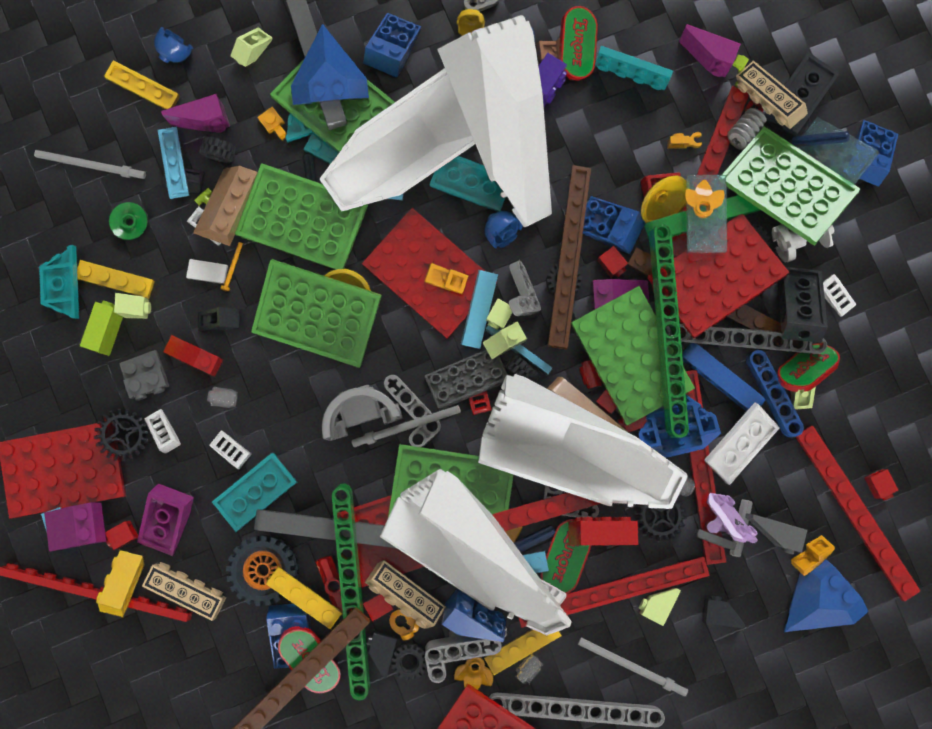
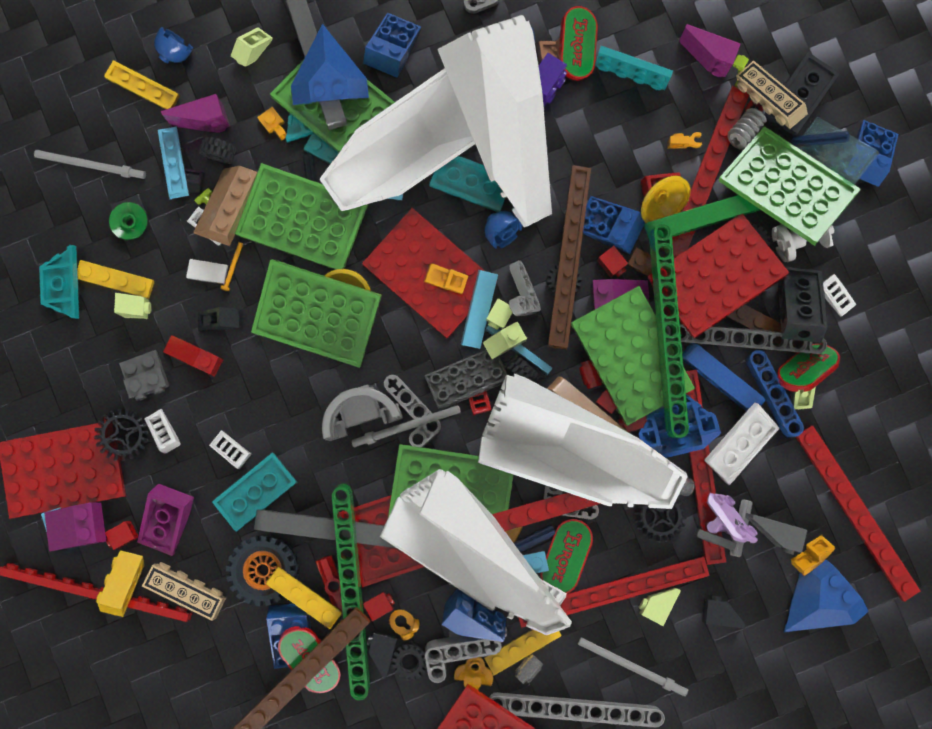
lime brick [80,301,123,356] -> none
clear brick [208,387,237,408] -> none
tan brick [365,560,446,629] -> none
yellow hair [456,9,485,36] -> none
red brick [569,517,638,545] -> none
light orange plate [685,180,724,218] -> none
clear light blue tile [686,175,727,253] -> none
red brick [864,469,898,501] -> none

